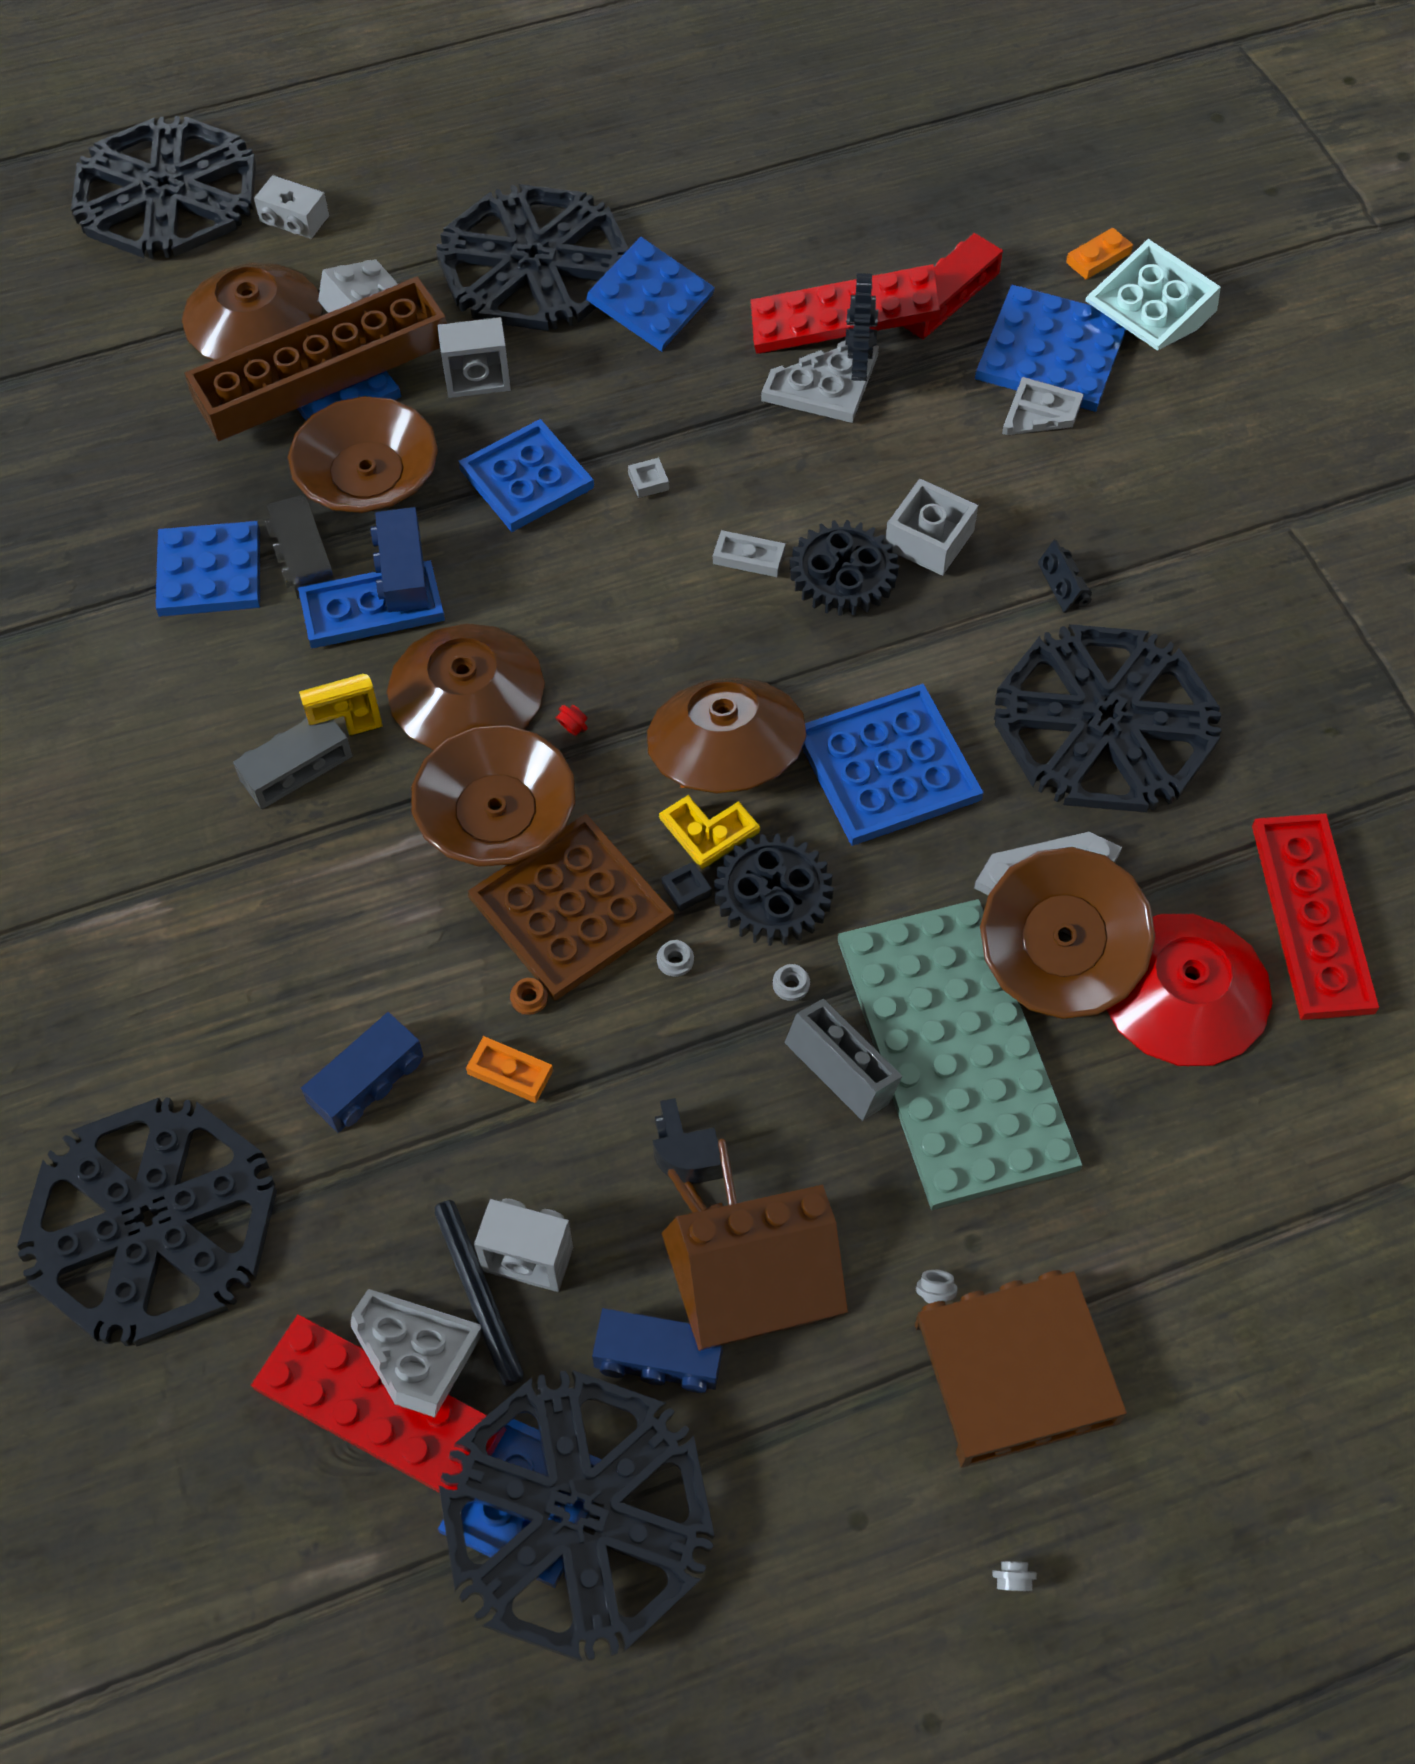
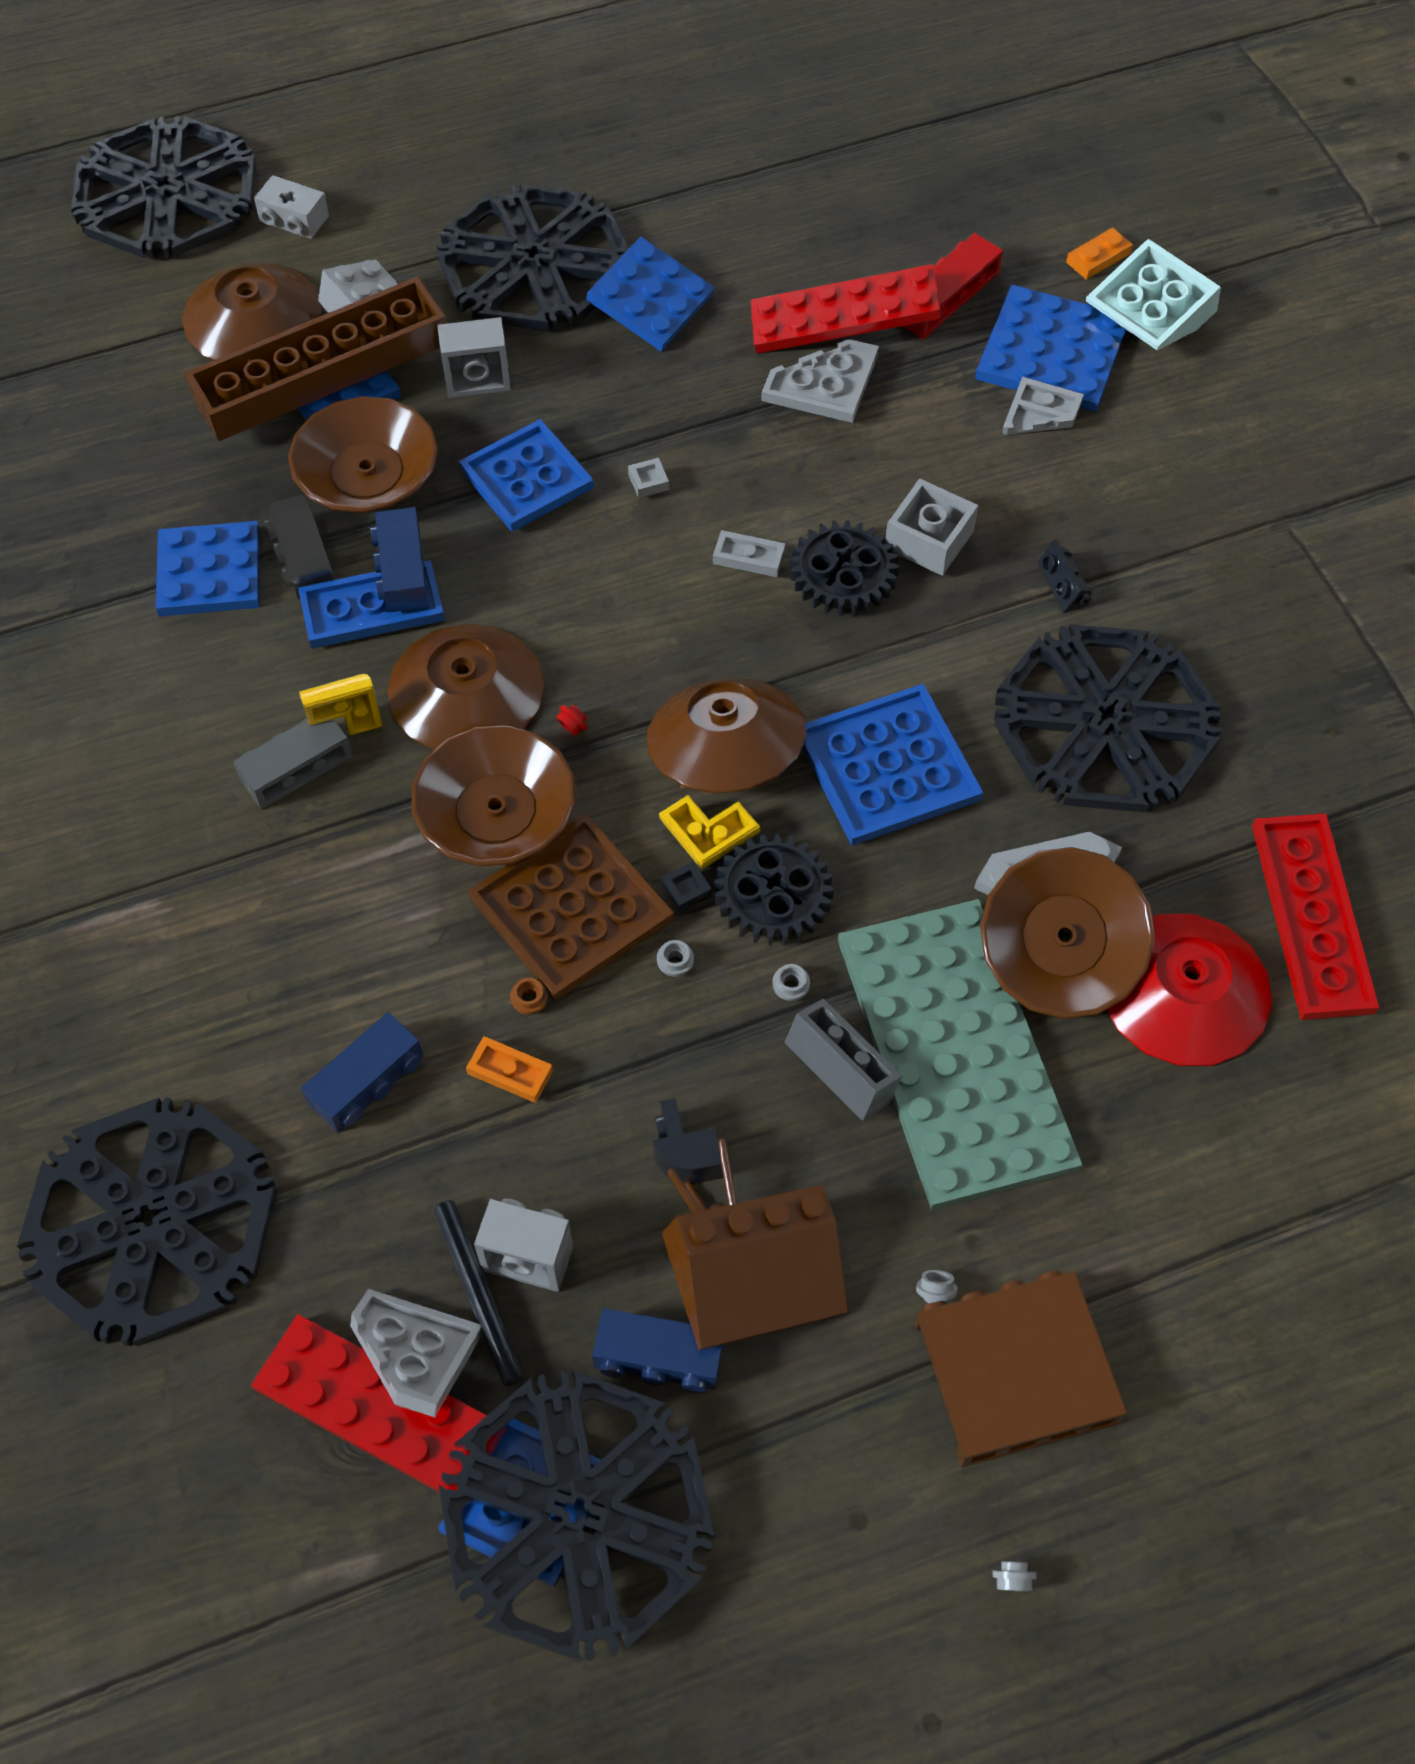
black gear [845,273,878,381] -> none

